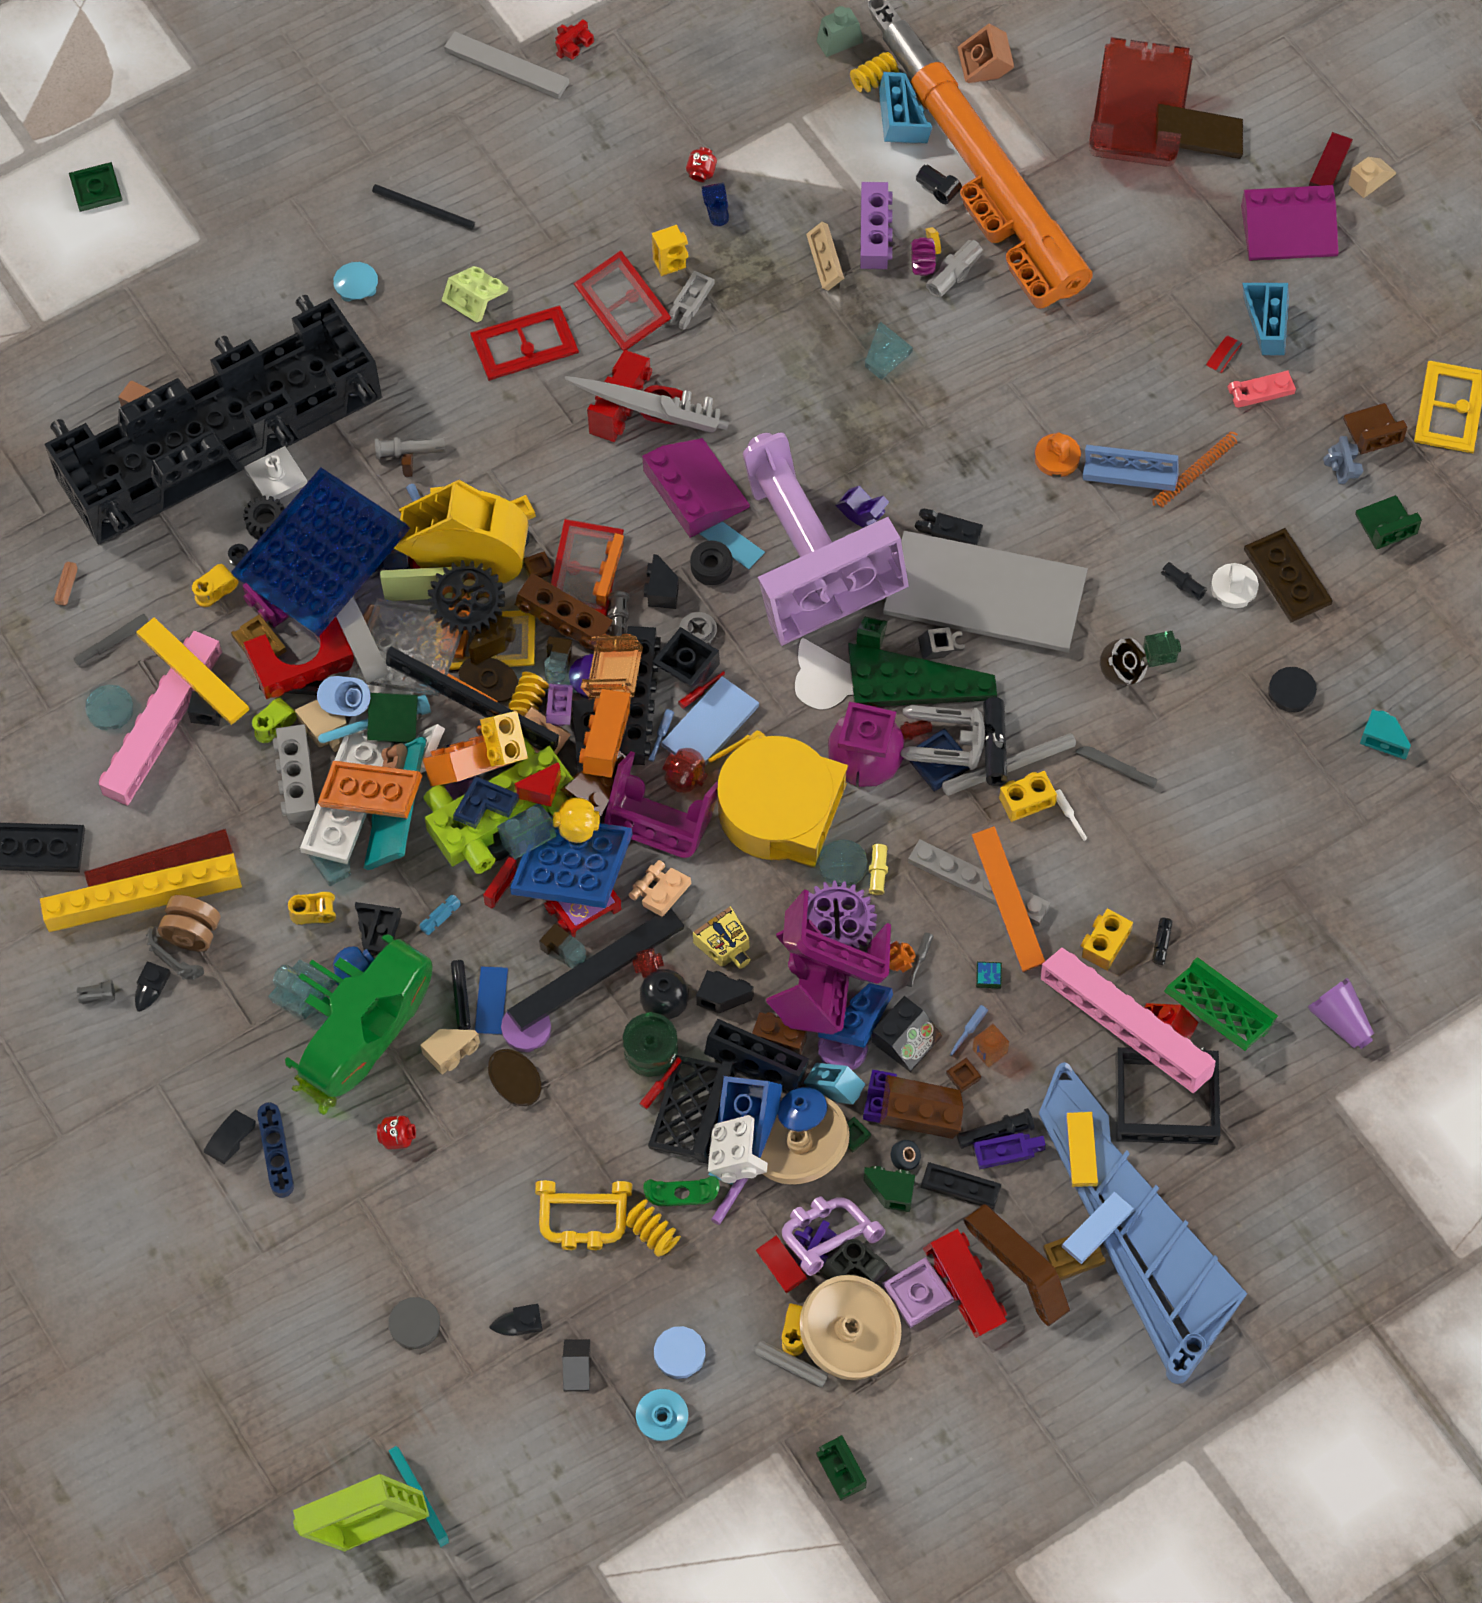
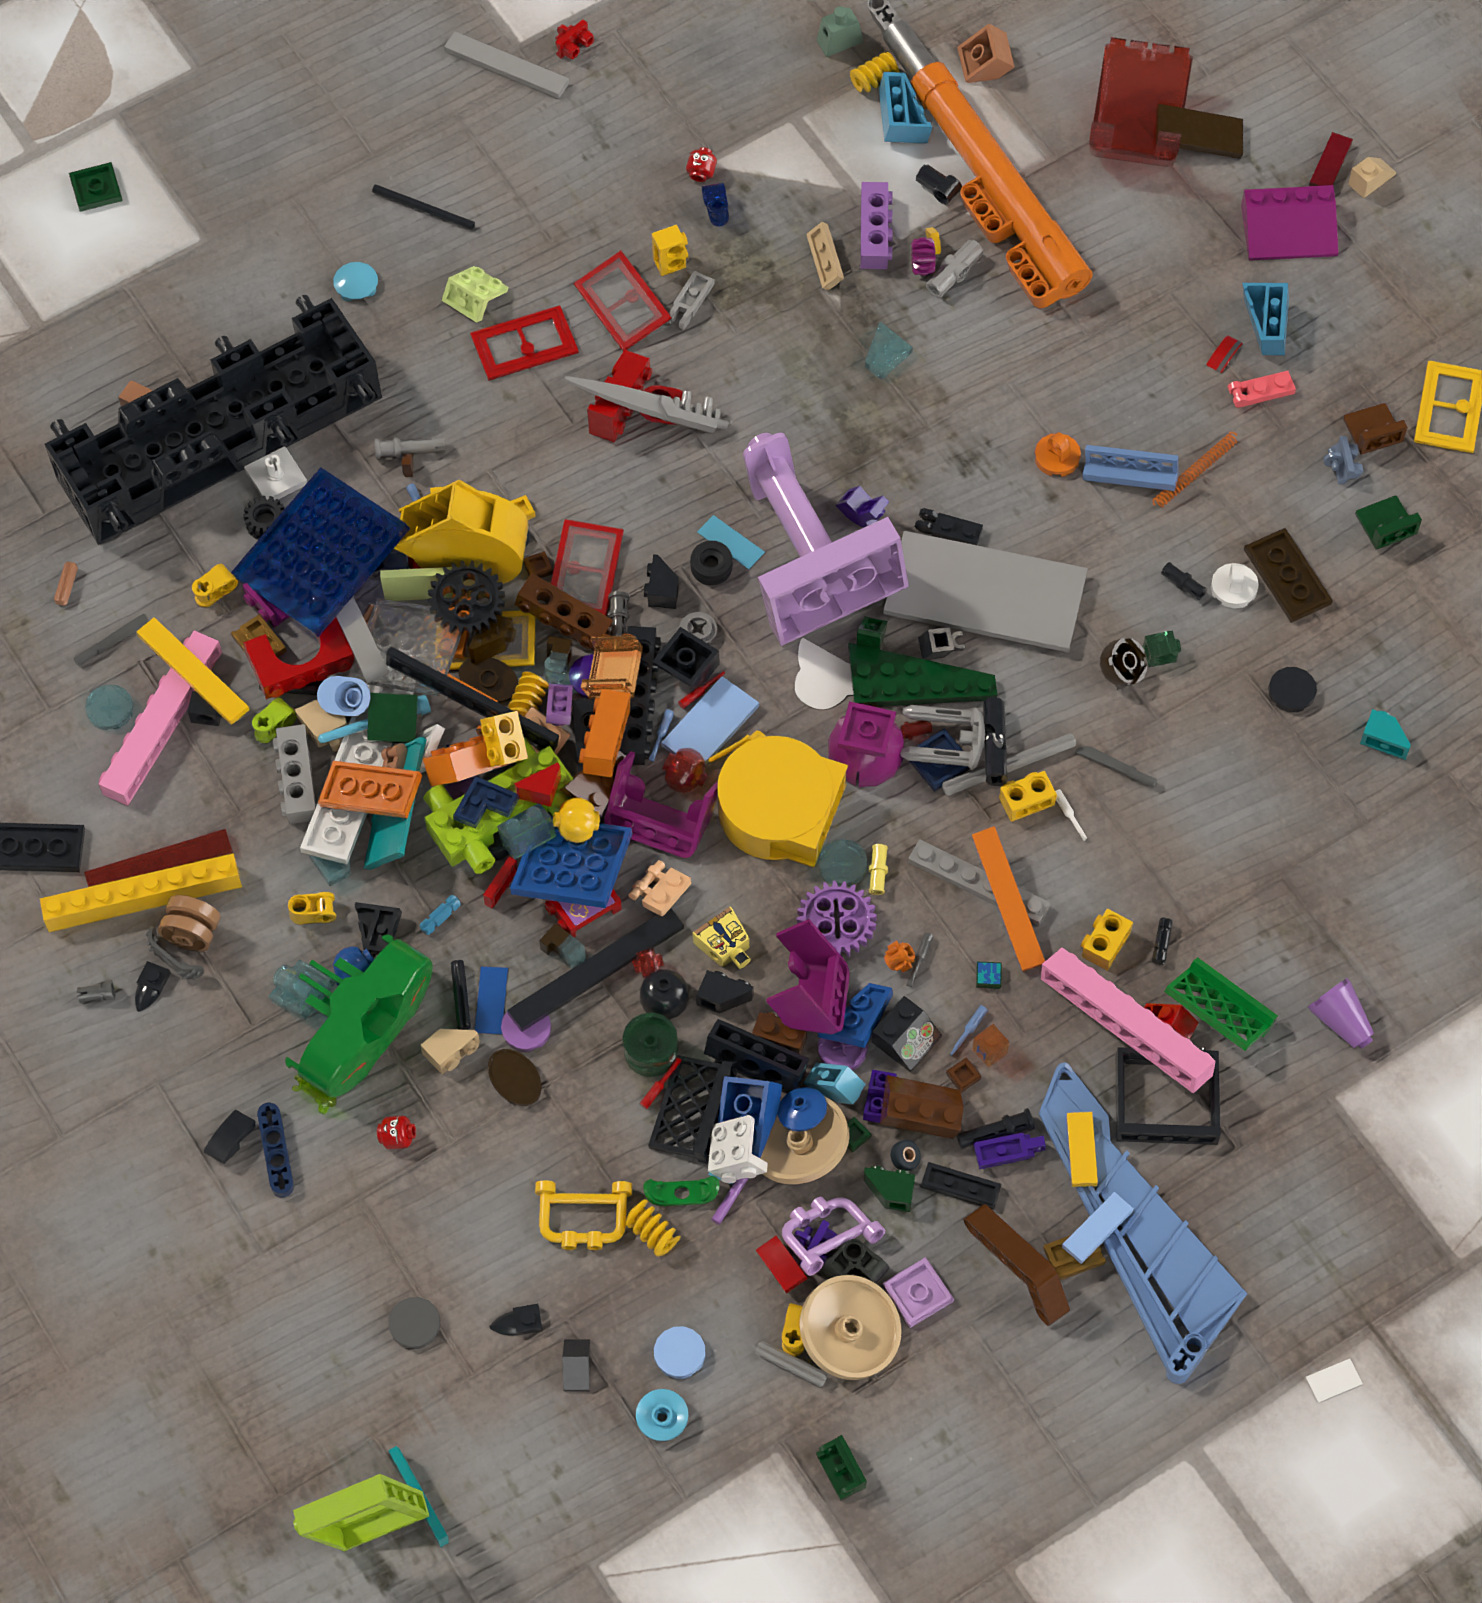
black bush [228,544,251,567] -> none
orange plate [593,533,624,607] -> none
magenta slope [642,438,750,538] -> none
magenta windscreen [783,889,891,983] -> none
red wedge [923,1229,1007,1338] -> none
none -> white sticker [1306,1359,1363,1403]

